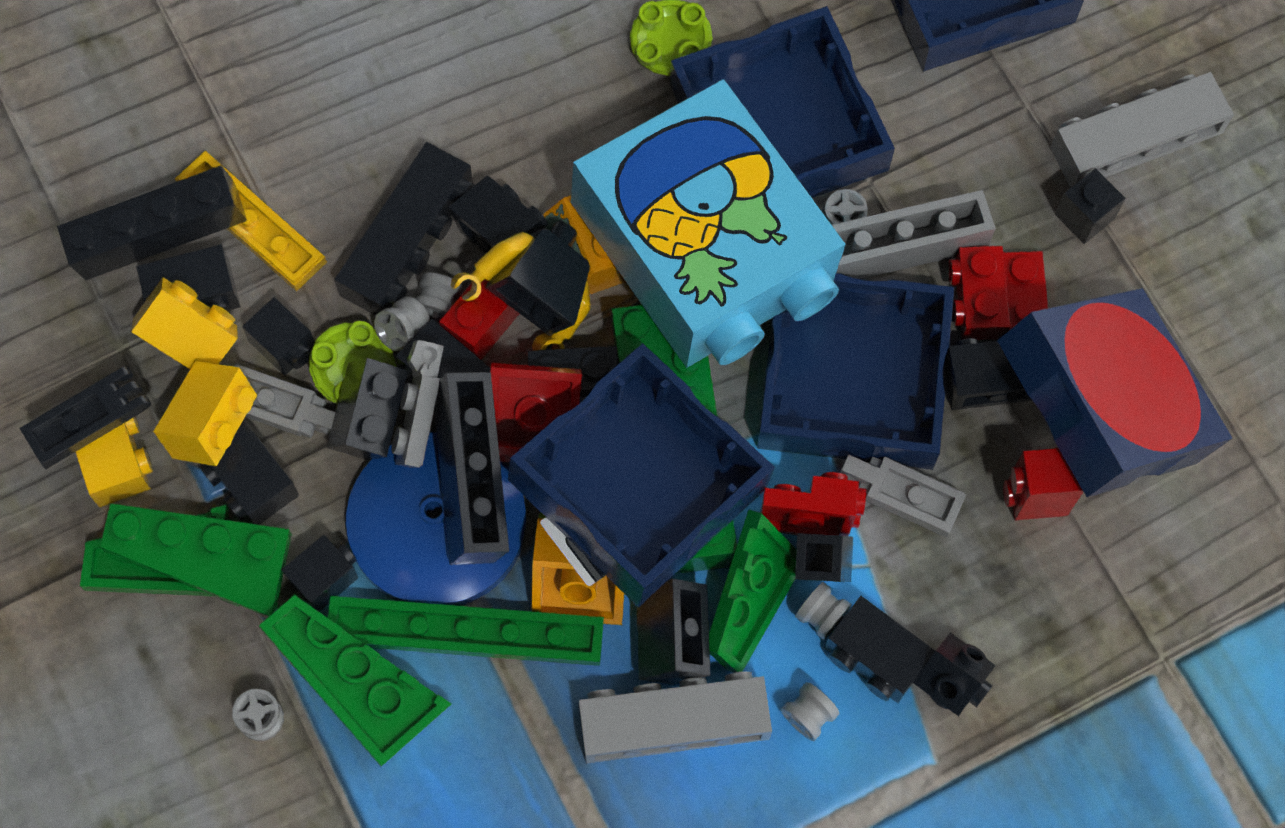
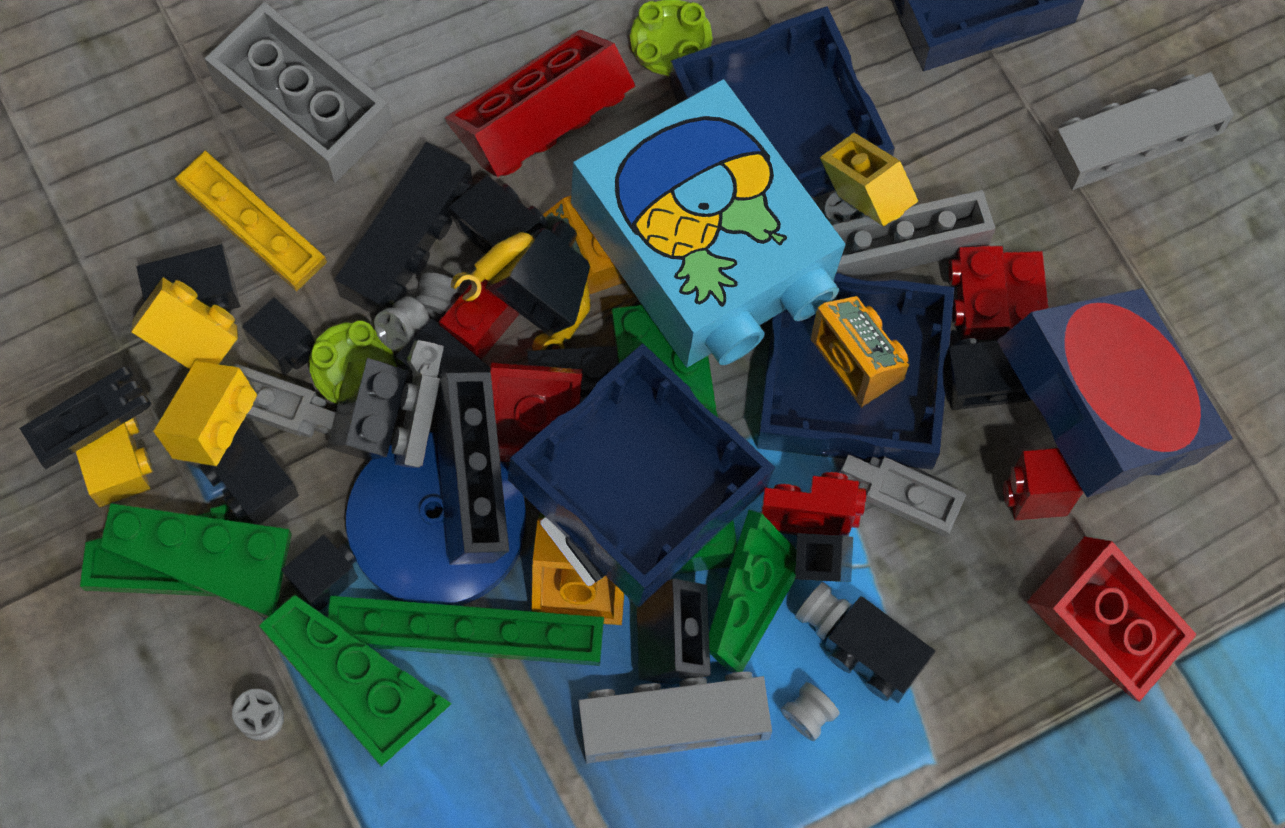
black brick [57,166,247,280] -> none
black brick [913,632,996,717] -> none
black brick [1055,168,1126,244] -> none
none -> light grey brick [204,2,393,183]
none -> red slope [445,29,636,177]
none -> light orange slope [811,296,909,408]
none -> yellow brick [820,133,918,227]
none -> red slope [1027,536,1197,702]

